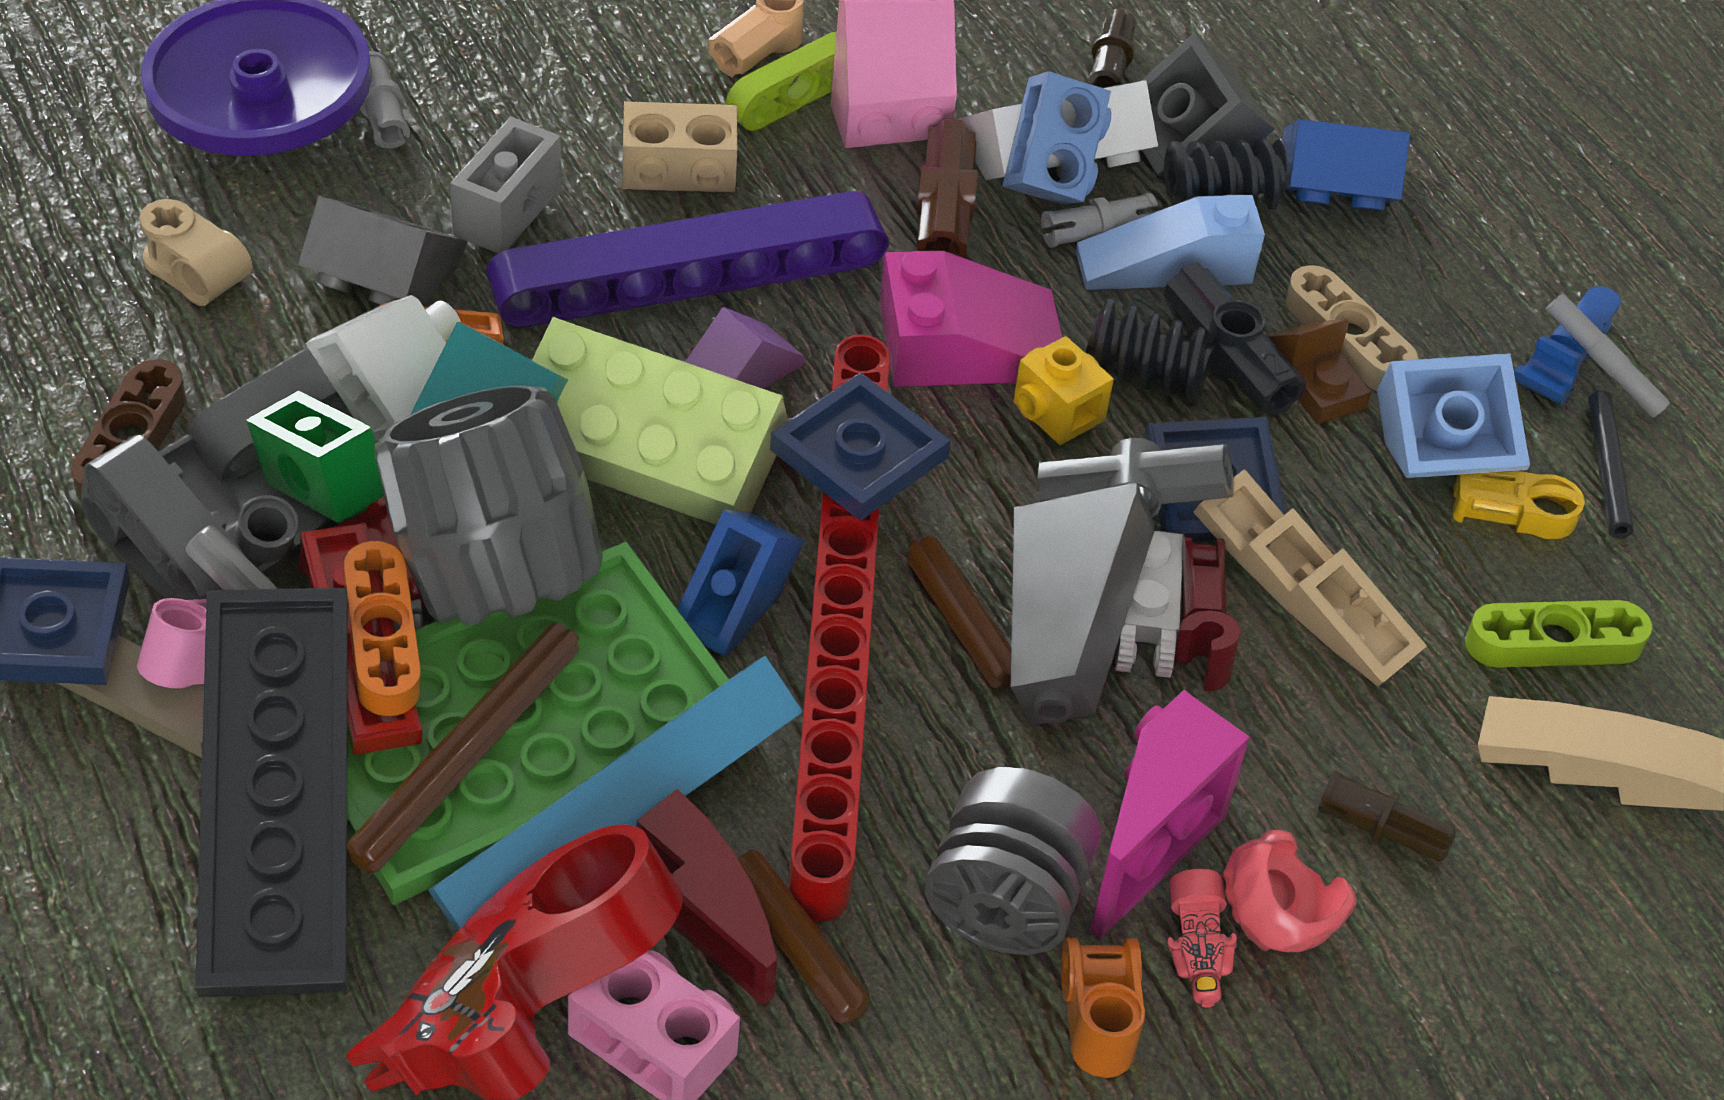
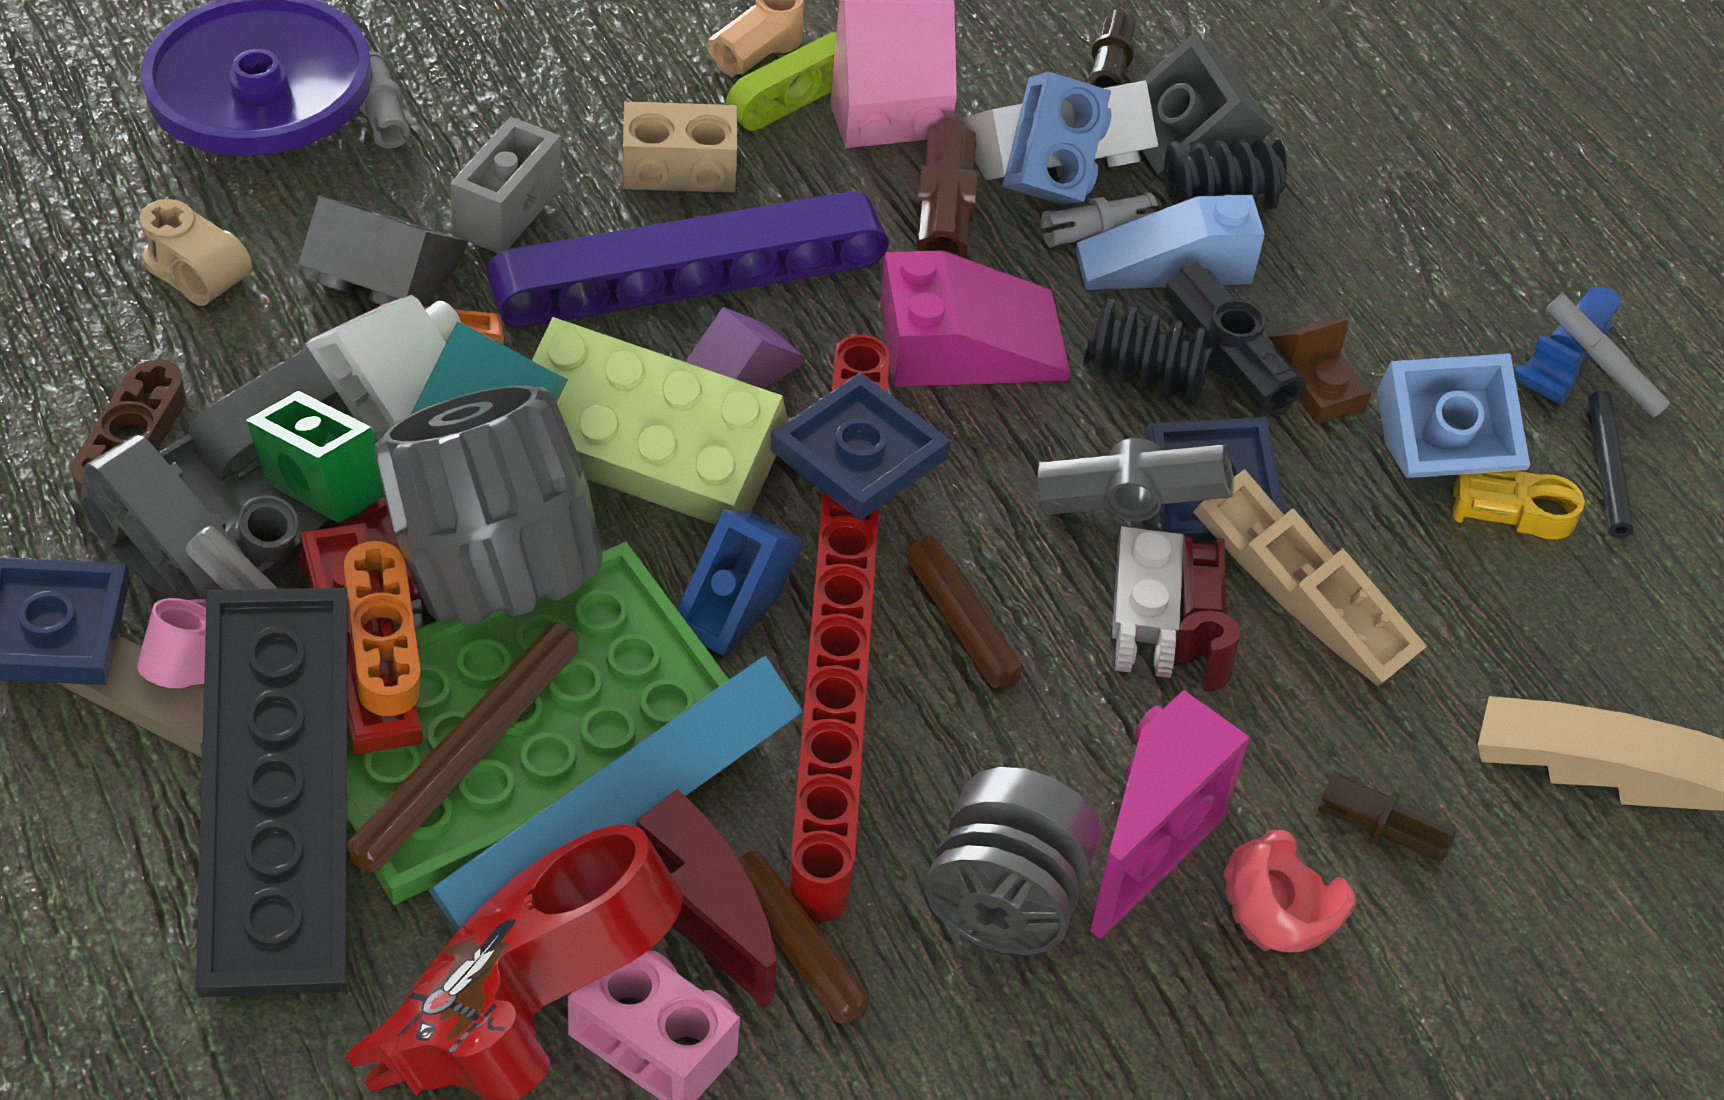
slope [1011,482,1154,726] -> none
yellow brick [1013,336,1114,445] -> none
orange piece [1061,937,1145,1078] -> none
coral piece [1168,869,1237,1007] -> none
blue slope [1282,119,1410,211] -> none
tan beam [1285,265,1418,391] -> none
lime beam [1465,600,1652,668] -> none

